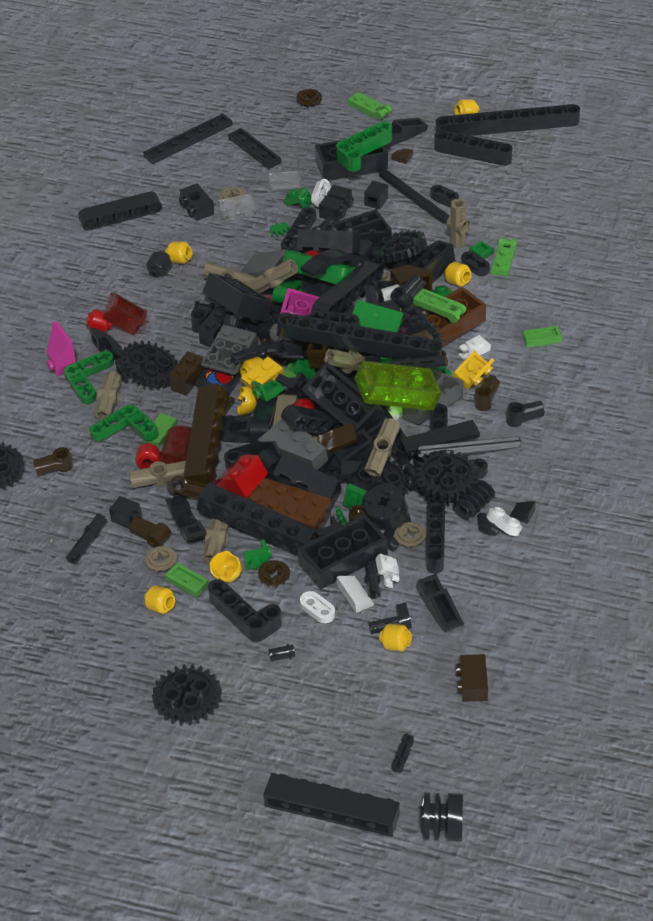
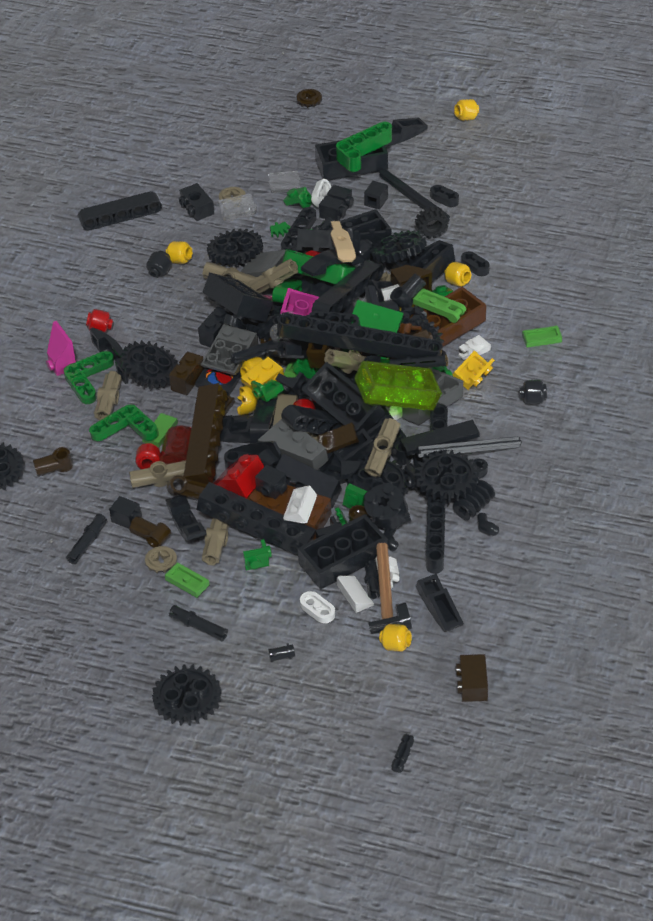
clear red slope [103,292,147,335] -> none
black tile [143,113,233,164] -> none
yellow head [144,585,175,614] -> none
black piece [191,301,215,333] -> none
black beam [208,579,282,642] -> none
yellow hair [209,551,242,583] -> none
black tile [228,128,282,170] -> none
dark brown gear [258,560,290,588] -> none
black brick [263,773,400,837] -> none
bright green plate [348,92,392,120] -> none
dark brown tile [391,149,413,164] -> none
dark tan gear [394,522,426,549] -> none
black wheel [420,792,463,842] -> none
black beam [434,130,513,166] -> none
black beam [436,104,580,136] -> none
dark tan piece [446,199,470,249] -> none
green tile [469,241,494,259] -> none
dark brown piece [475,375,500,411] -> none
white plate [486,507,522,536] -> none
bright green plate [491,237,517,277] -> none
black piece [506,400,545,427] -> none
black slope [510,501,536,524] -> none
none -> black pin [169,605,228,641]
none -> black gear [207,228,263,266]
none -> black brick [255,464,287,499]
none -> white slope [283,485,317,523]
none -> tan piece [330,221,356,262]
none -> medium nougat axle [376,543,393,619]
none -> reddish brown hand [399,323,422,335]
none -> black tyre [415,206,449,239]
none -> black head [519,380,547,404]

